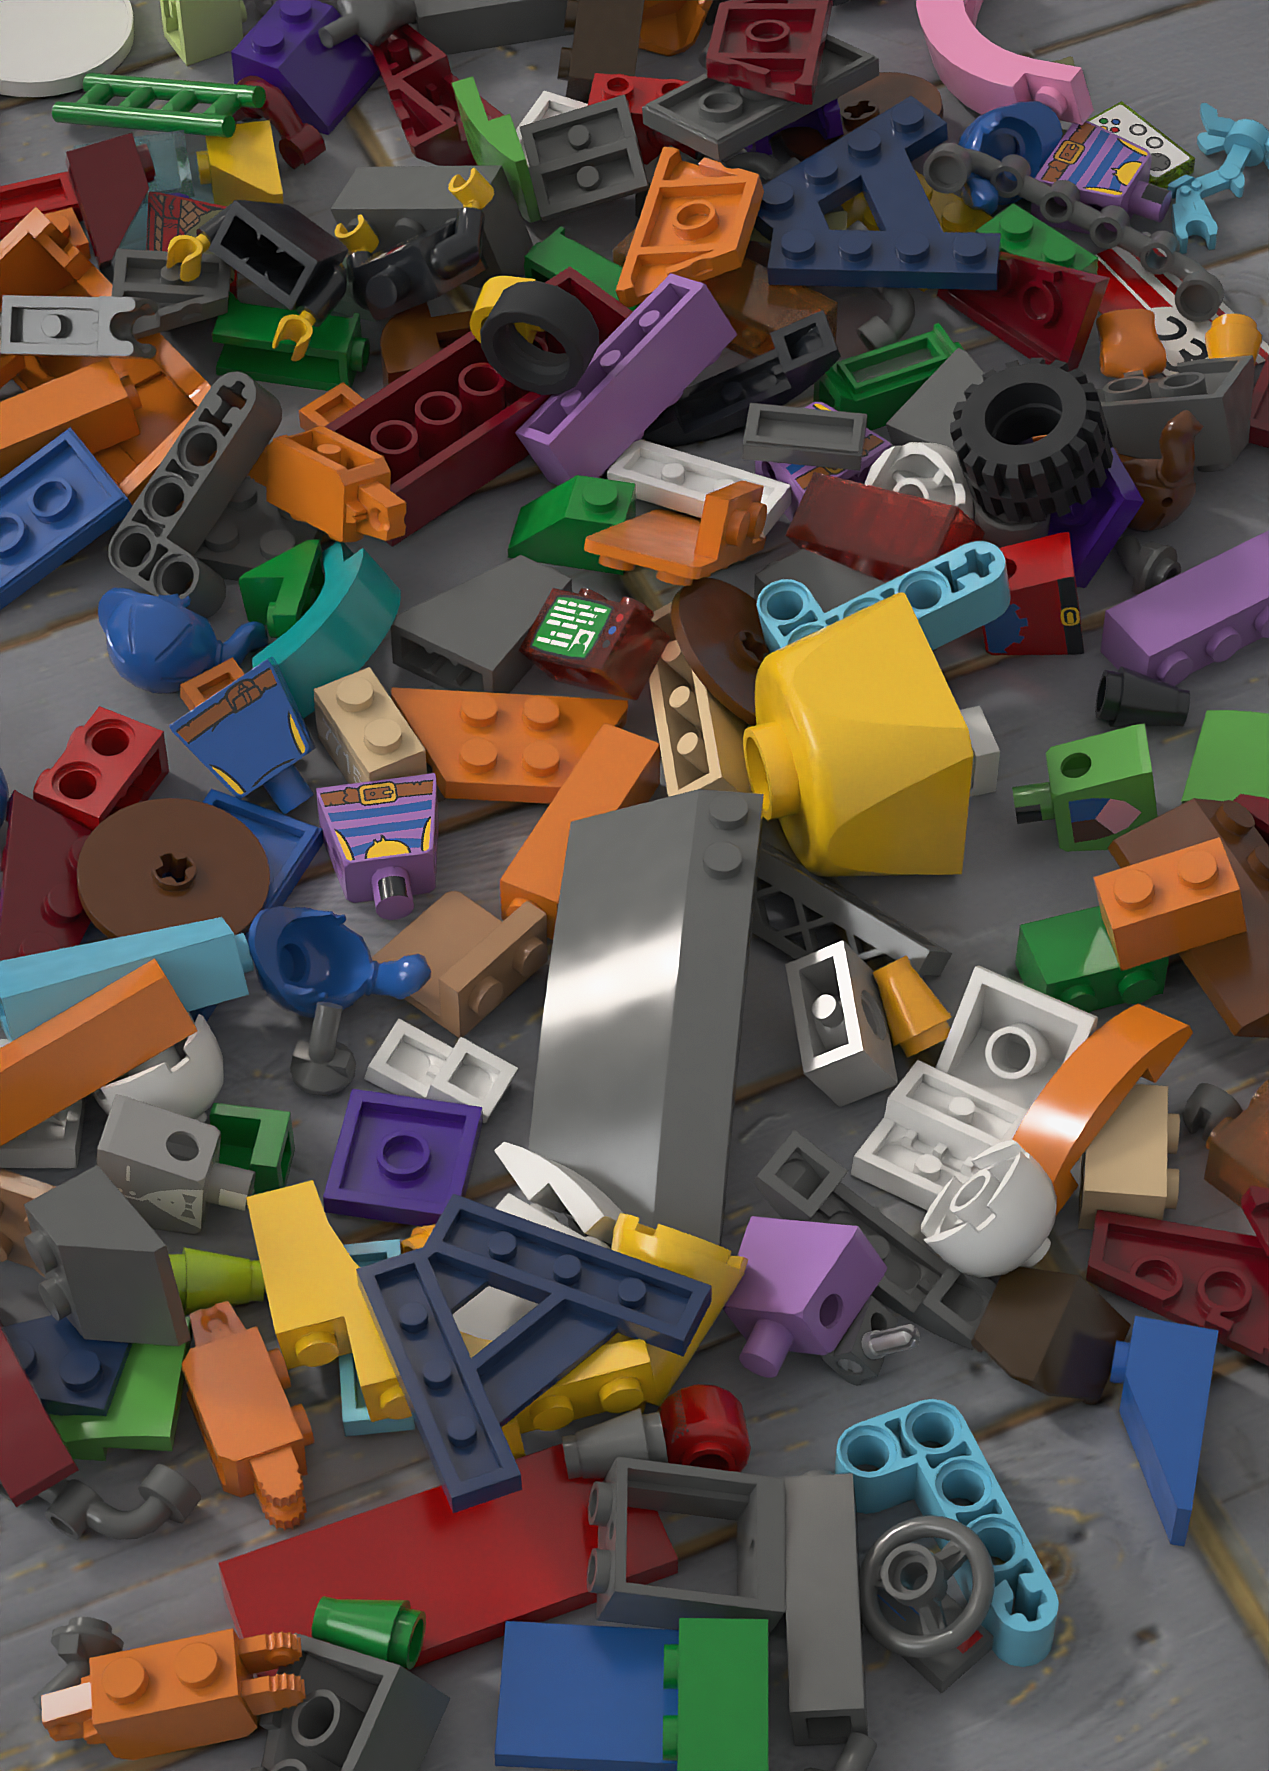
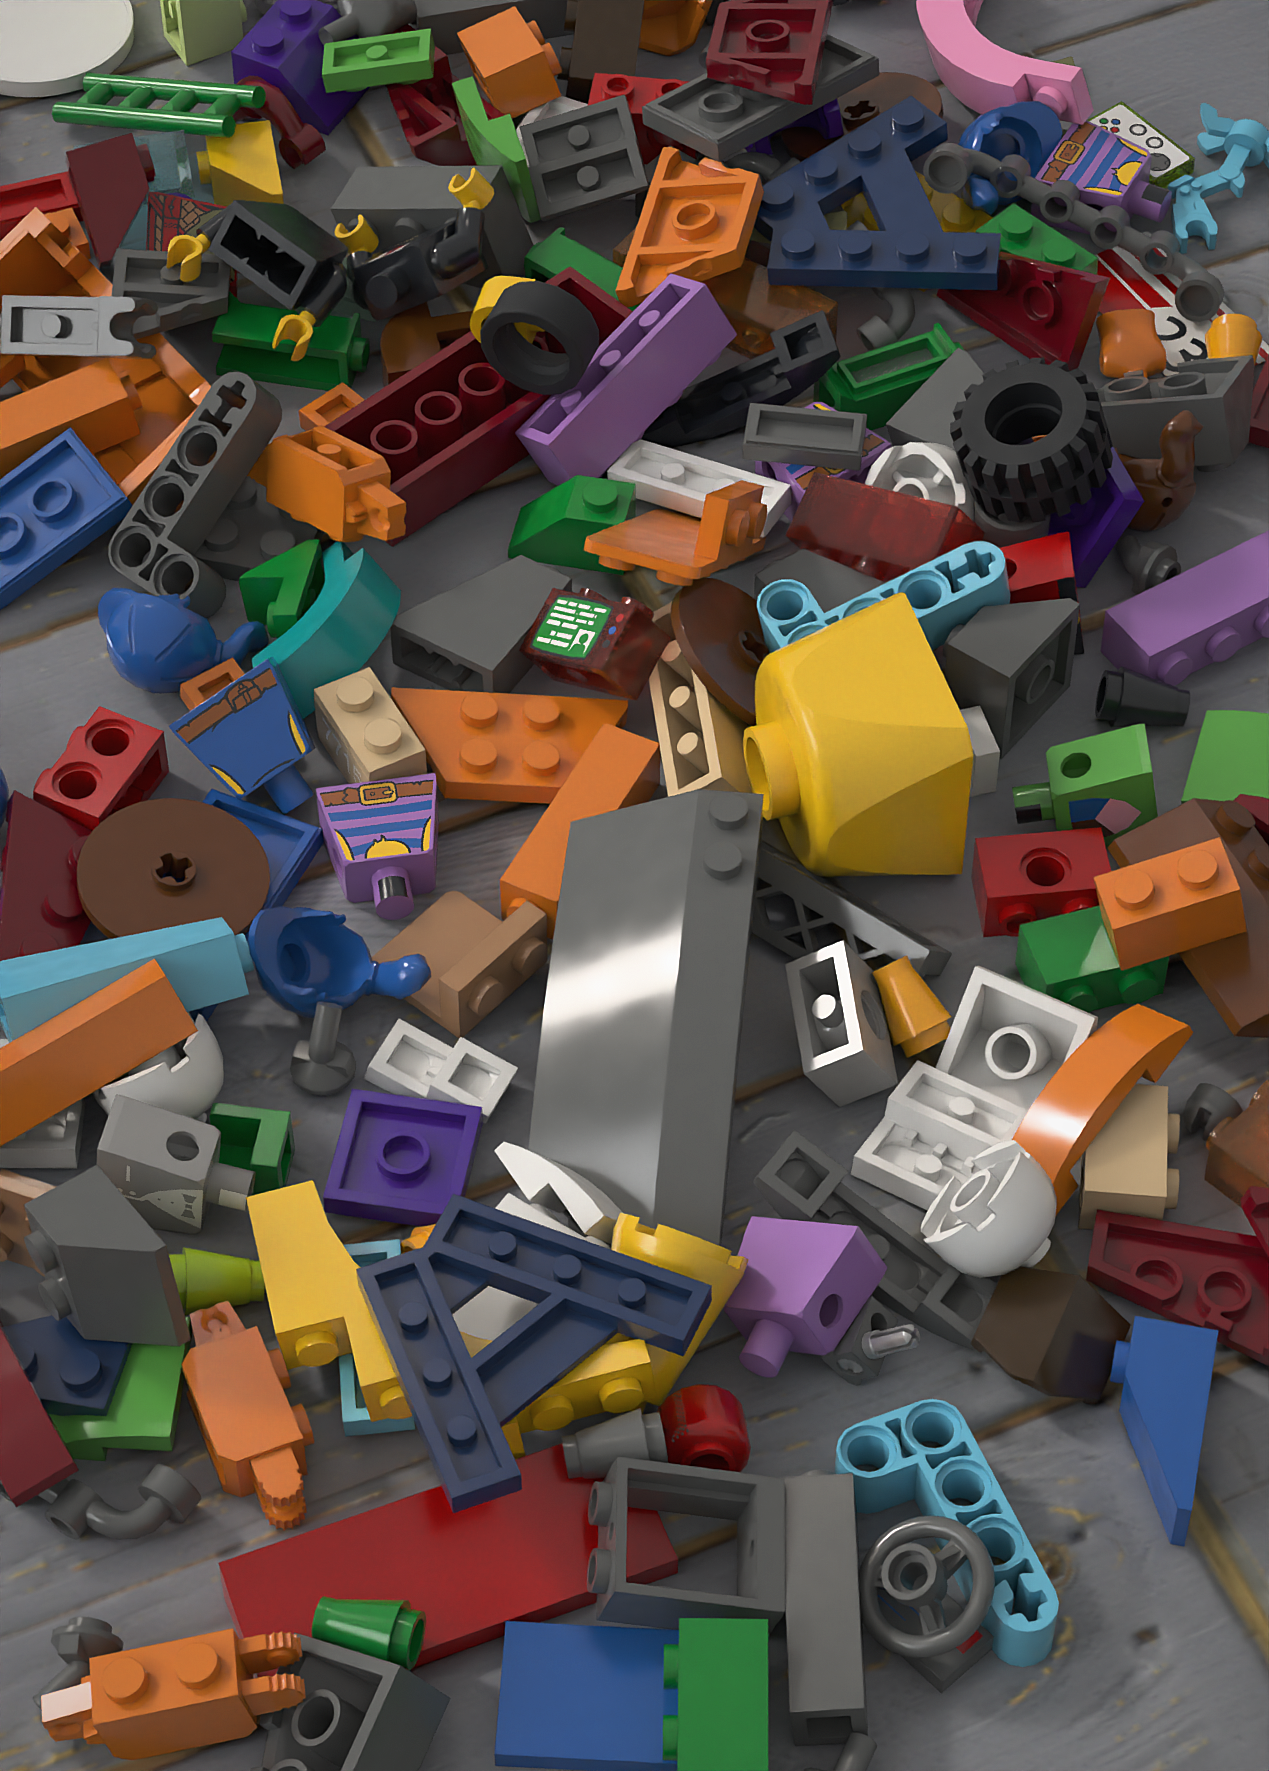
none -> bright green plate [322,28,435,93]
none -> orange brick [457,6,562,119]
none -> dark grey slope [942,598,1080,759]
none -> red brick [971,827,1111,937]

